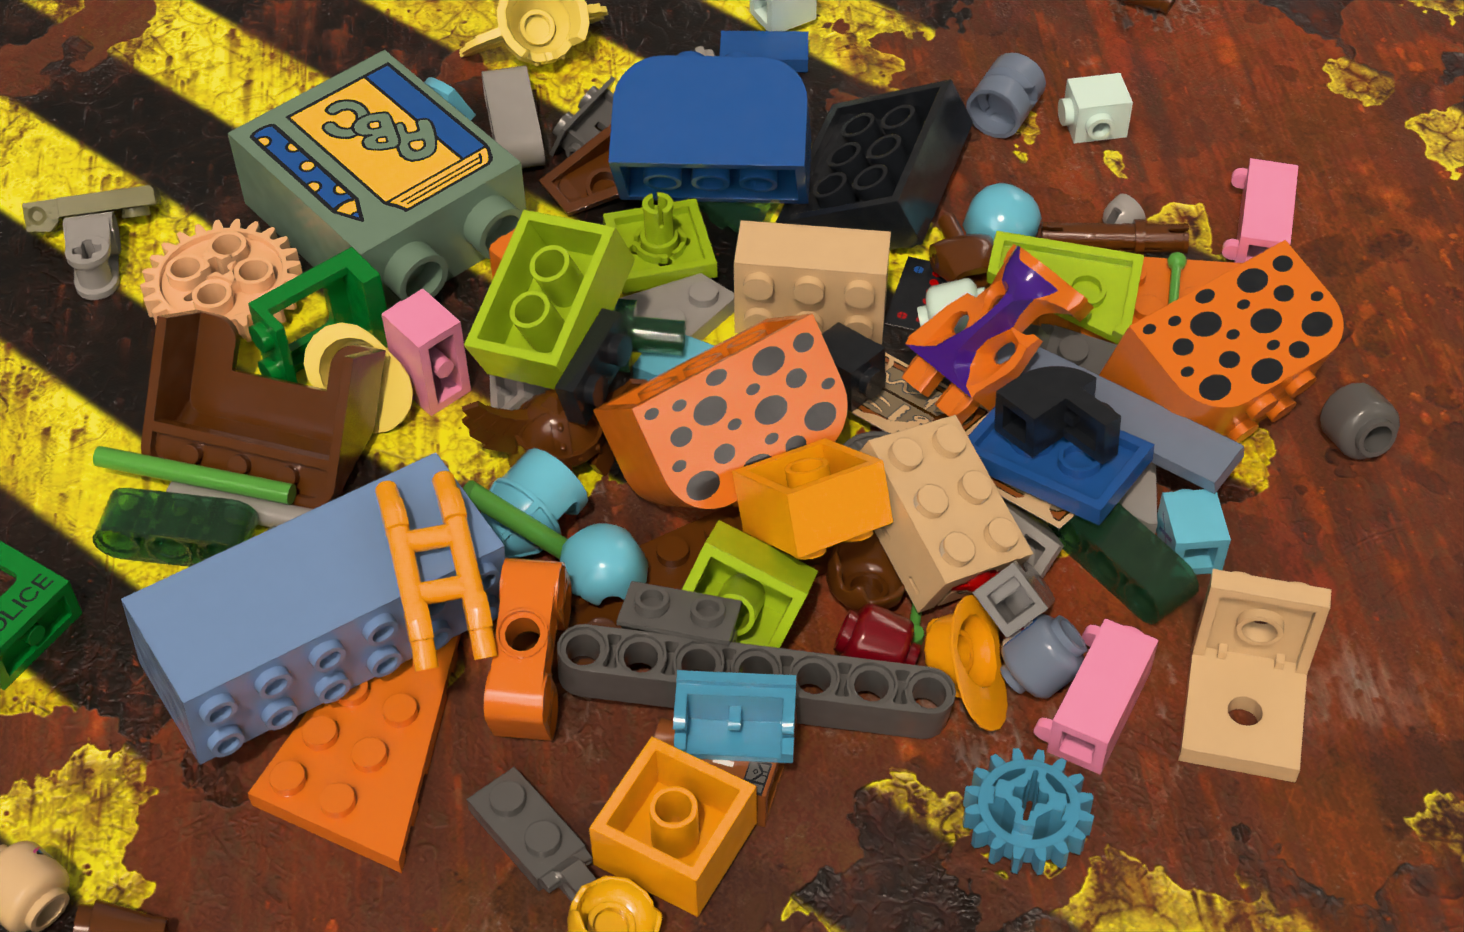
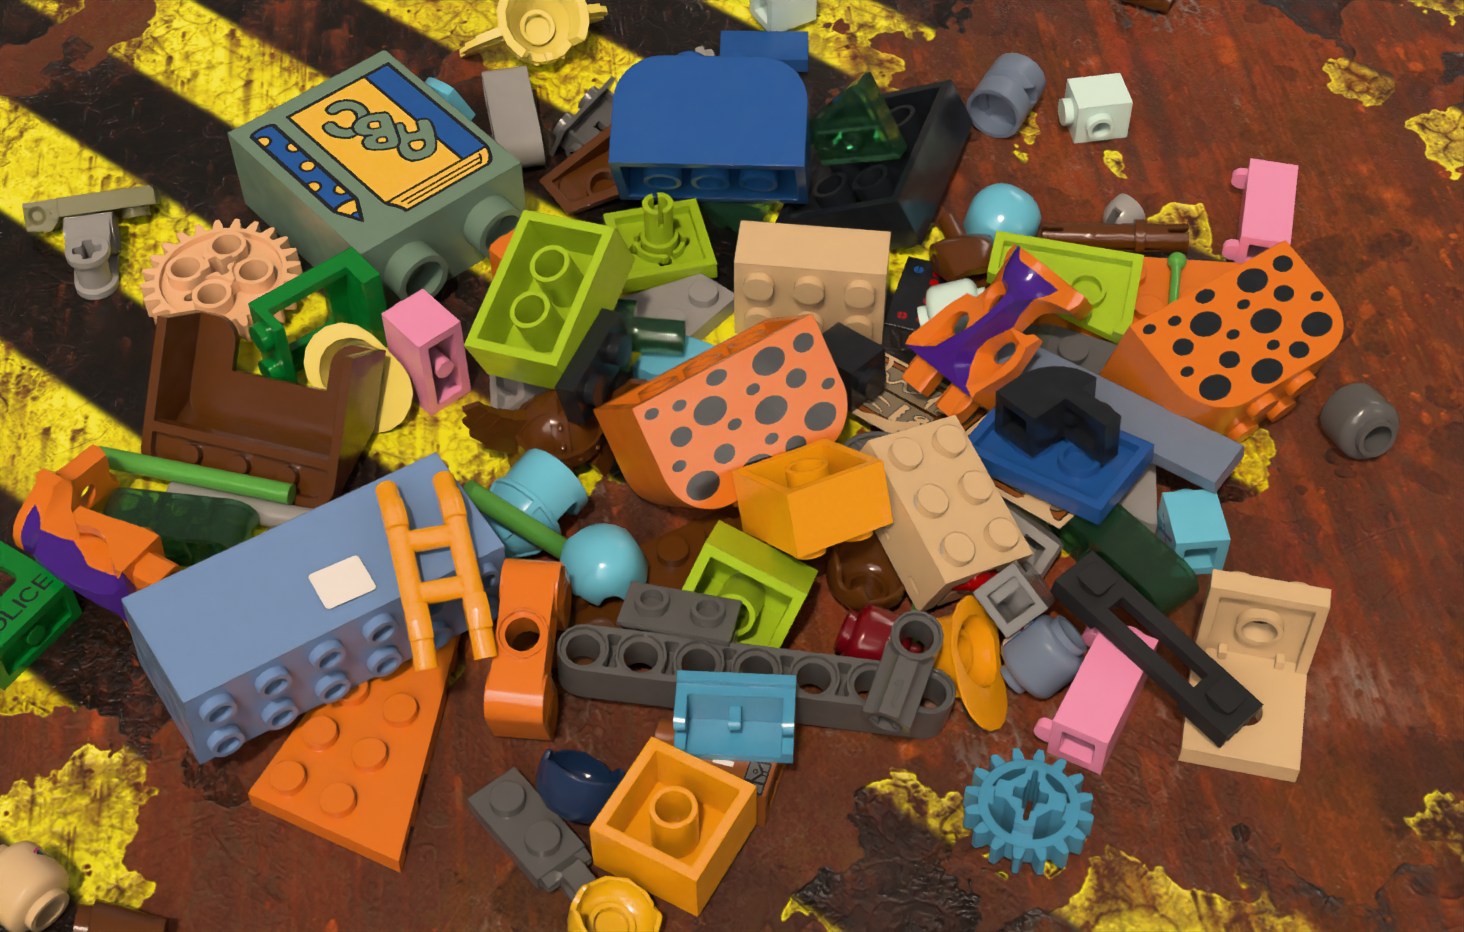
none -> orange hips [13,444,180,634]
none -> white sticker [309,556,376,609]
none -> dark blue hair [536,749,625,824]
none -> clear green wing [810,72,907,165]
none -> dark grey piece [860,610,944,735]
none -> black container [1050,550,1264,748]

